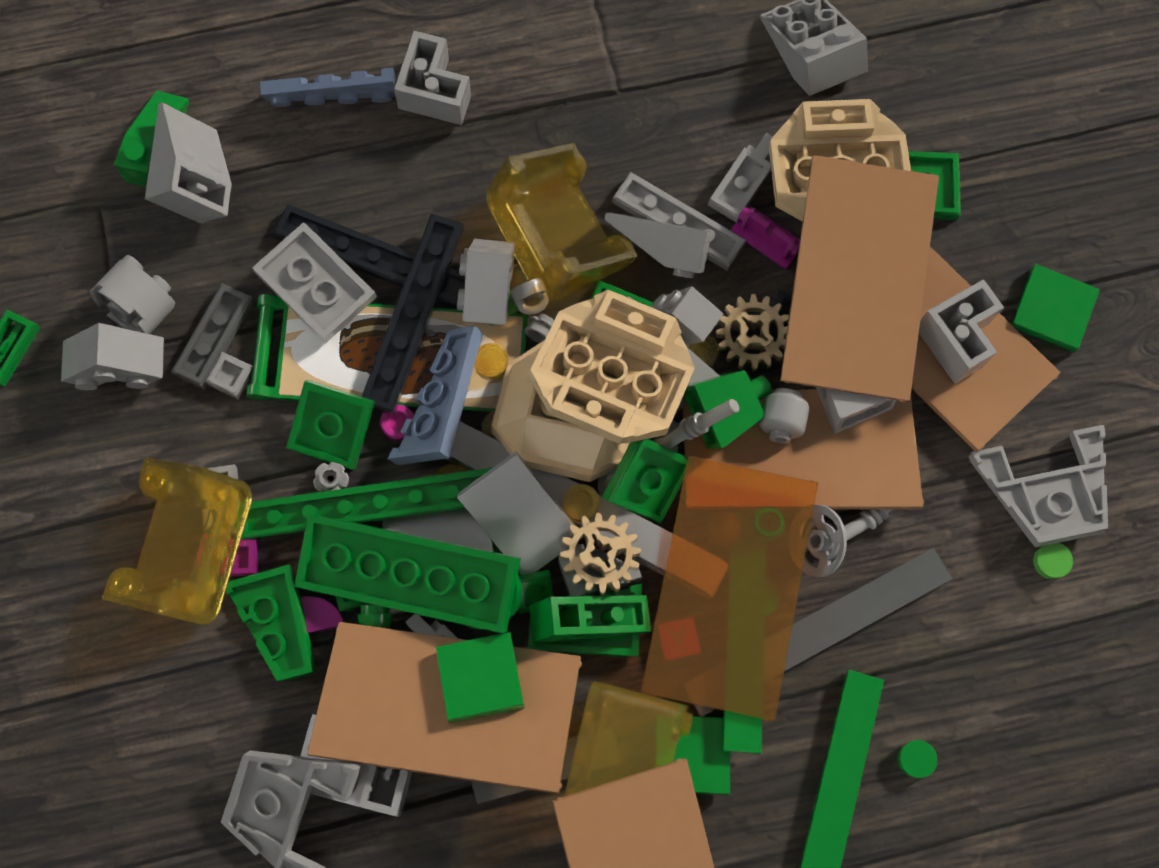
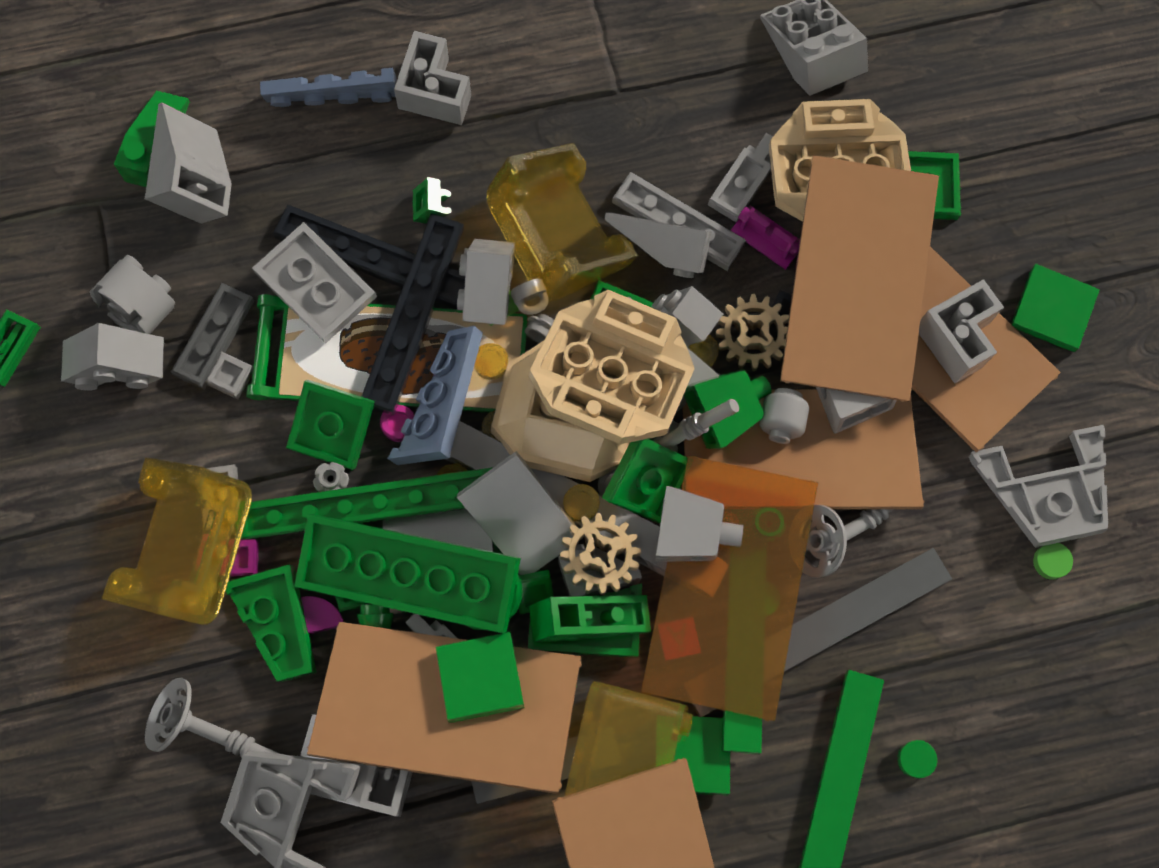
none -> light grey dish [145,678,280,758]
none -> green tile [413,177,451,224]
none -> light grey torso [655,486,743,562]

